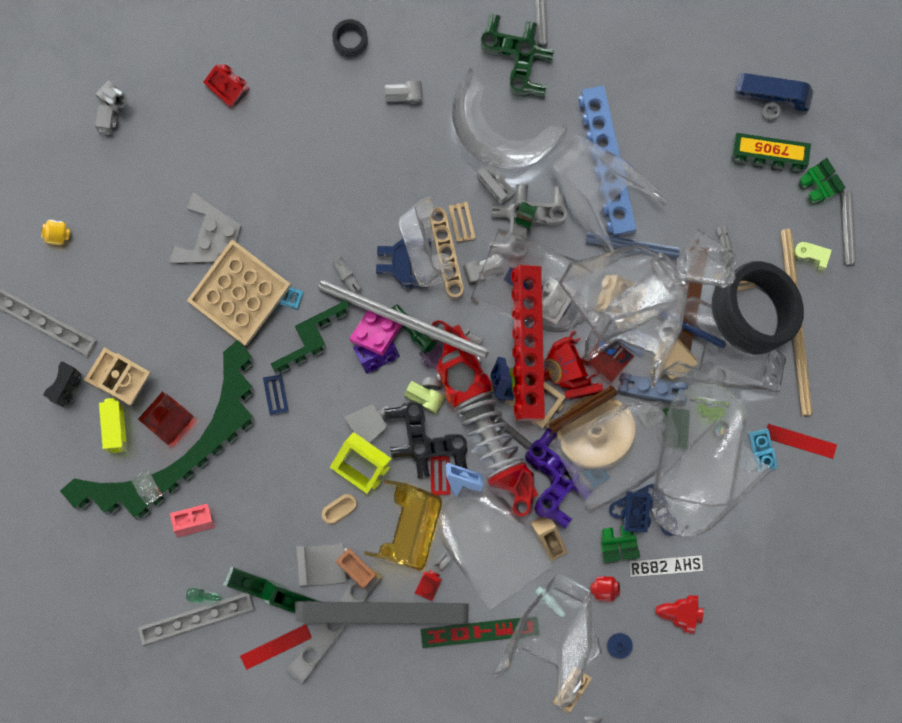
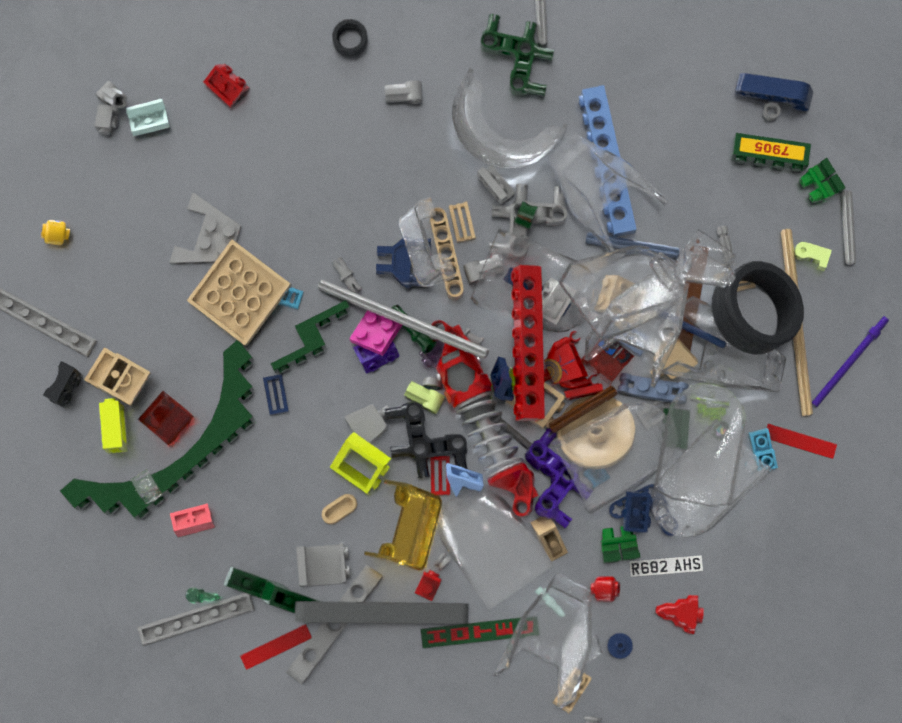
nougat tile [335,548,377,589] -> none
none -> light aqua bracket [126,99,170,137]
none -> dark purple bar [812,316,889,408]

